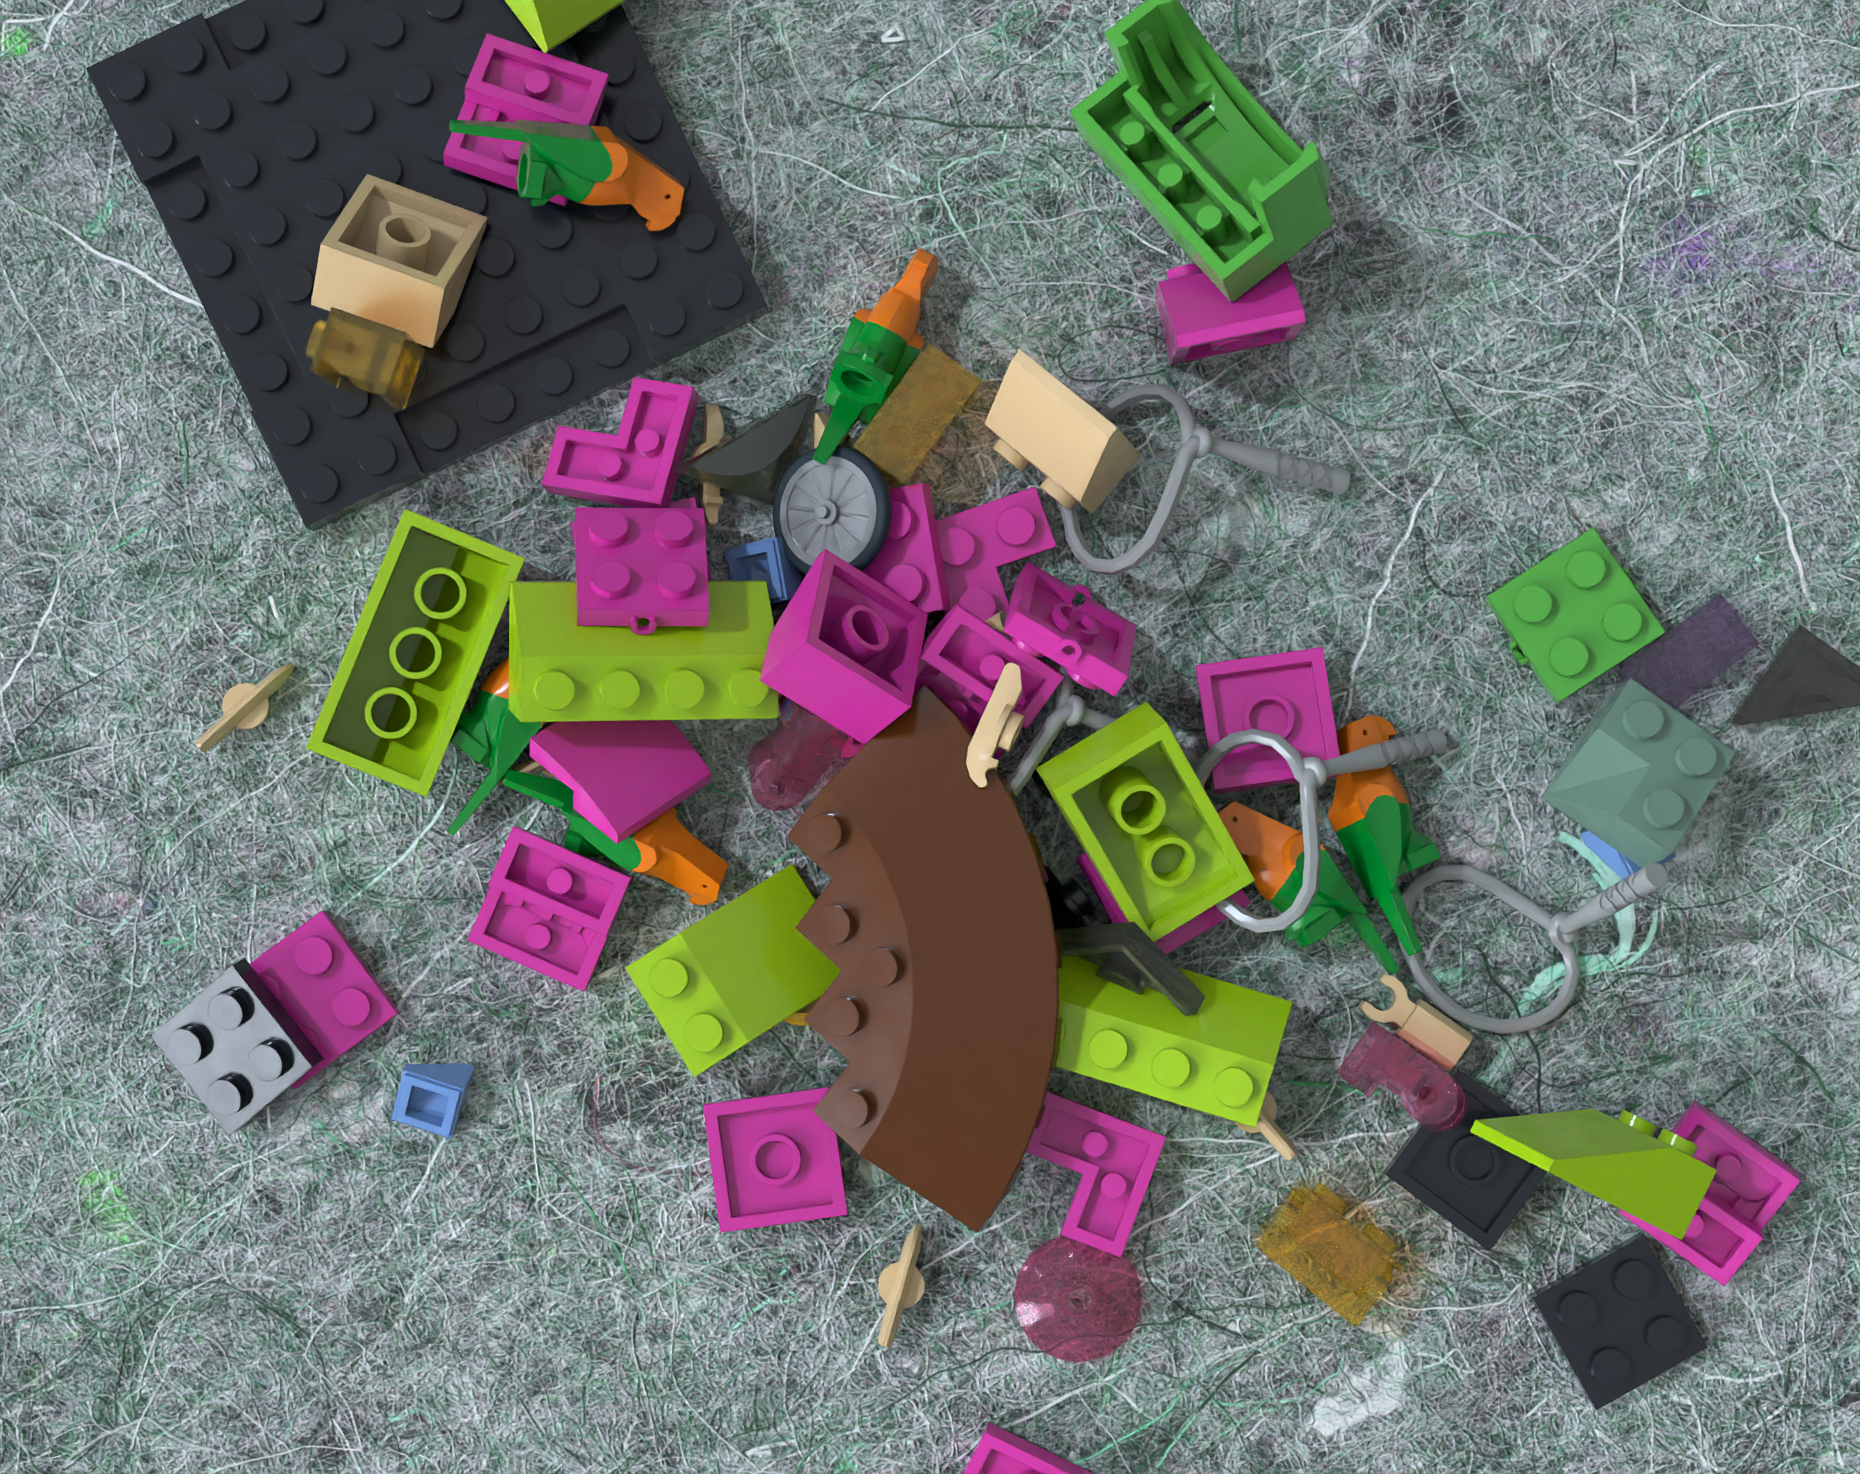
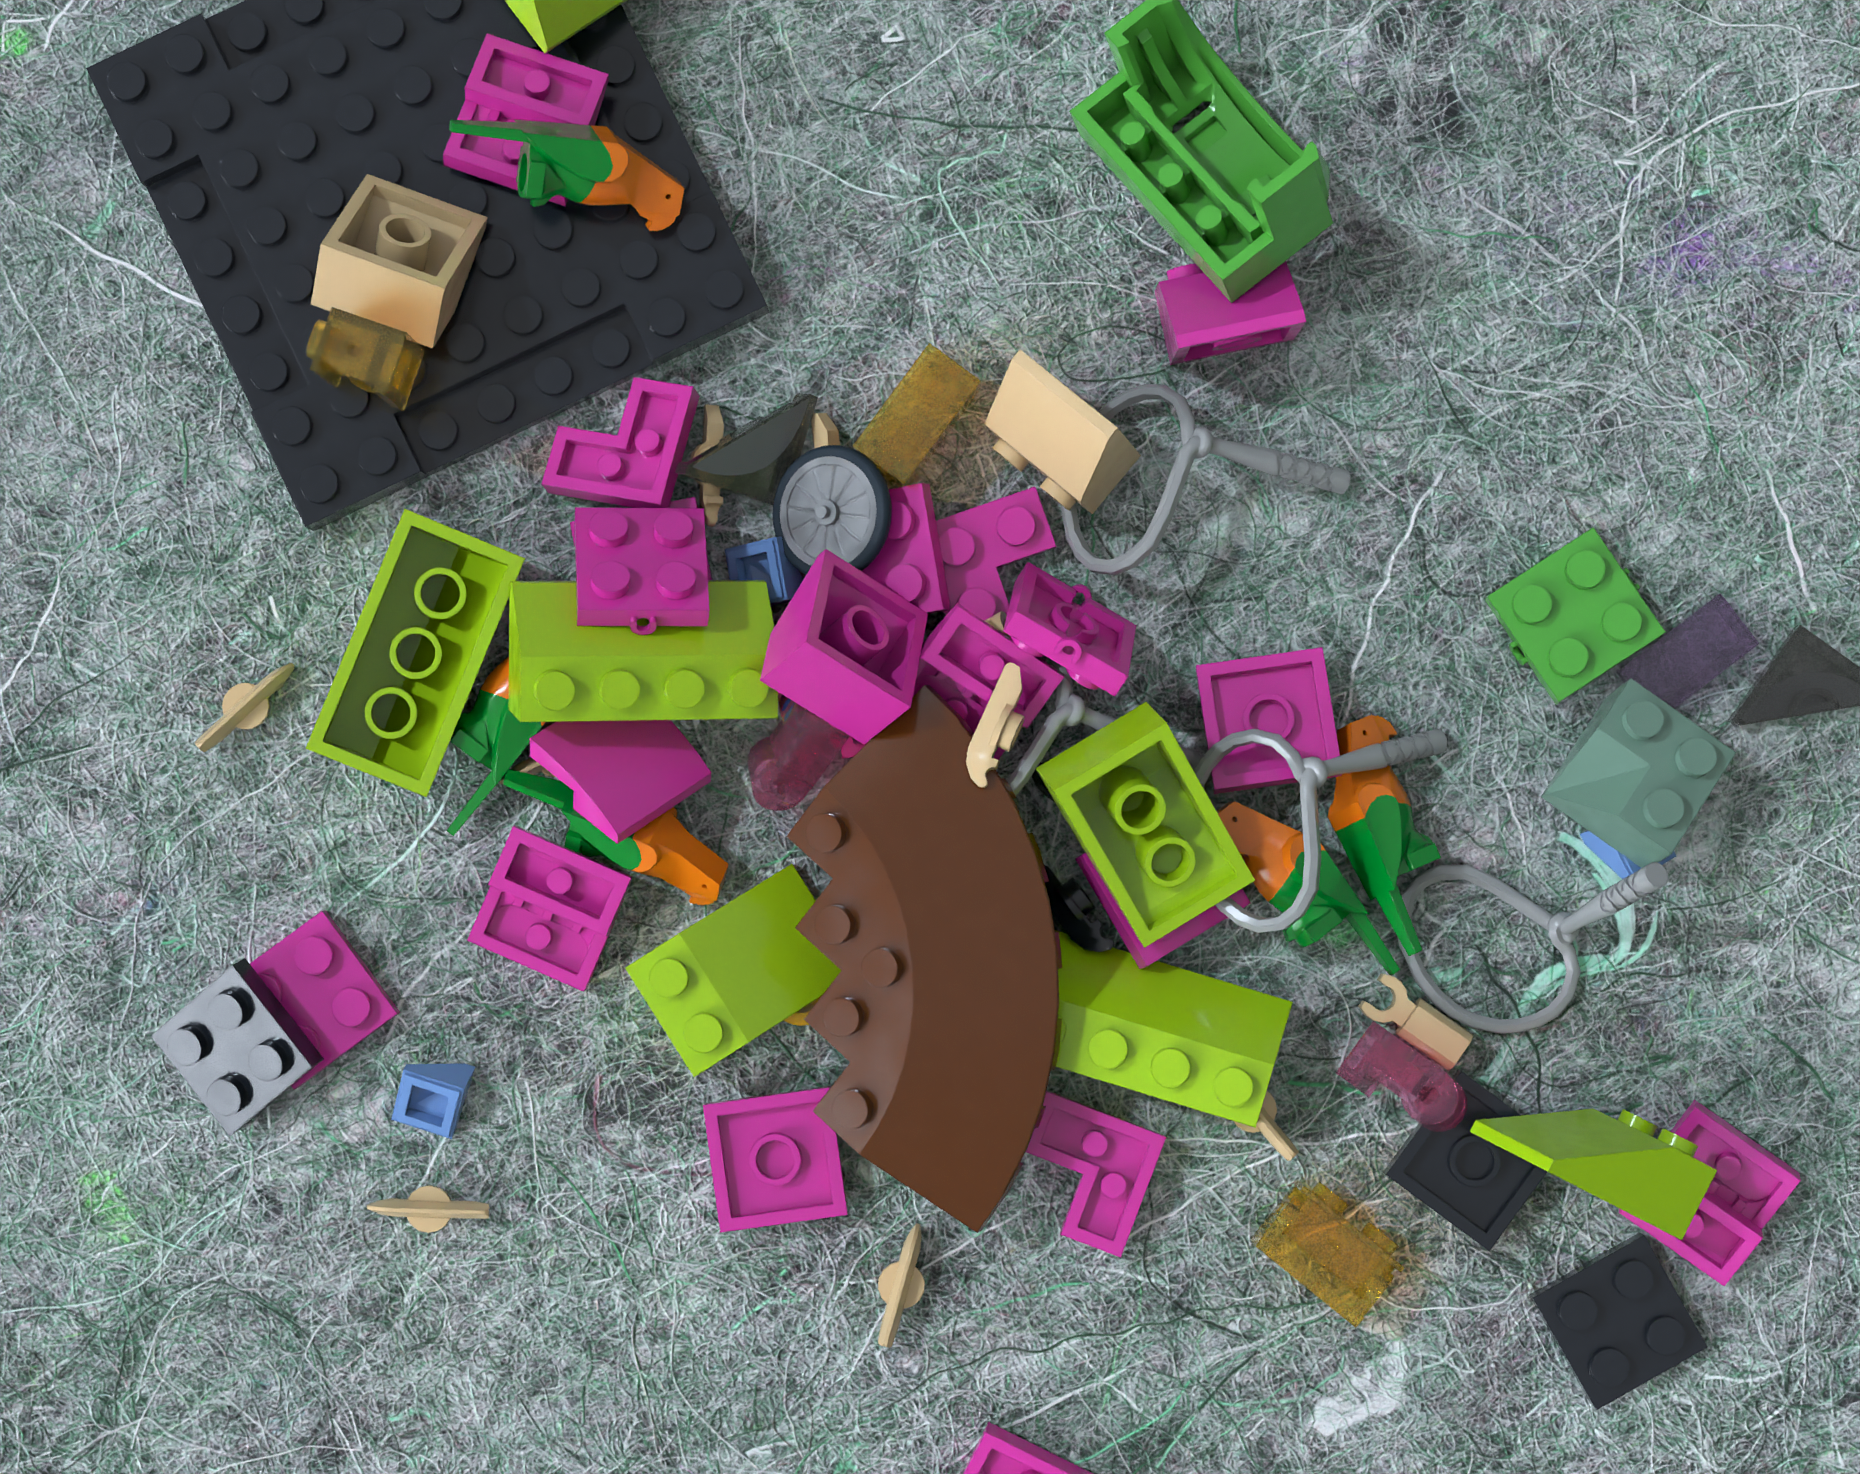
green animal [813,248,939,465] -> none
clear pink dish [1014,1235,1142,1362] -> none
clear smoke tile [1055,921,1206,1016] -> none
none -> tan piece [367,1185,489,1233]

